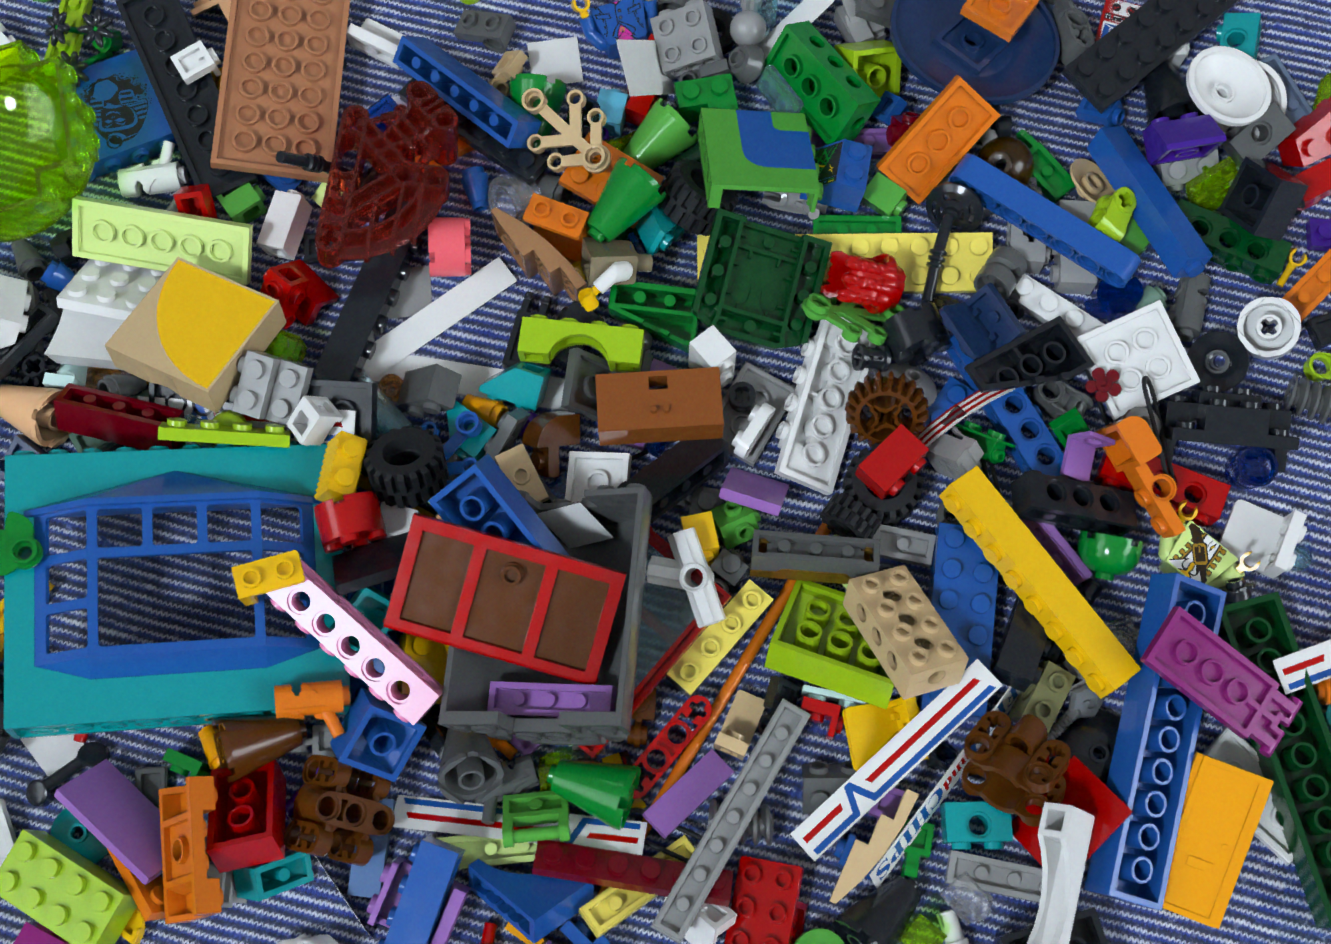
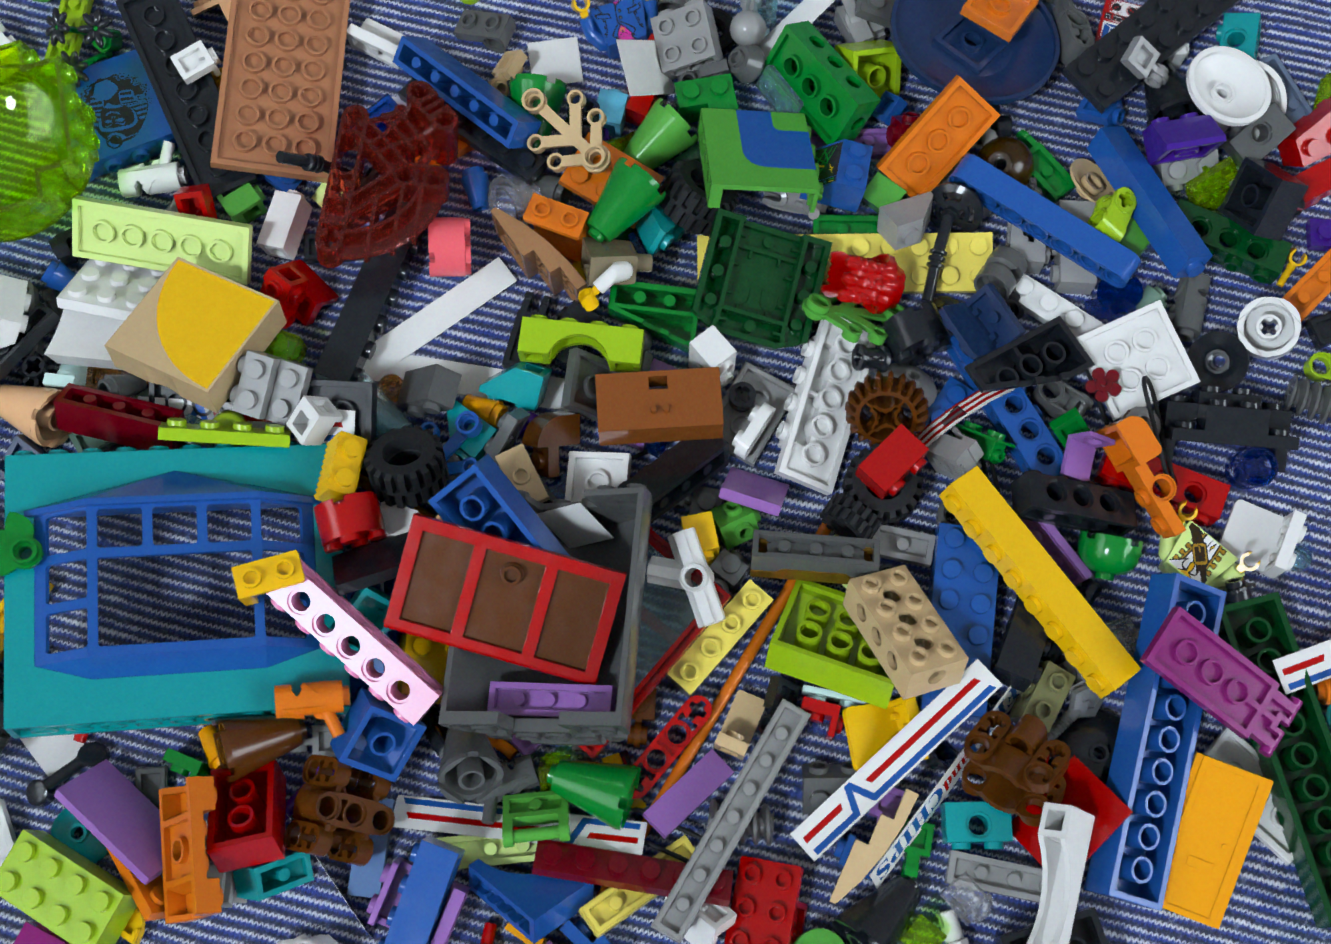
dark grey cone [11,238,47,282] -> none
light grey sticker [387,266,432,319] -> none
none -> light grey slope [877,191,933,250]
none -> light grey plate [1120,36,1169,88]

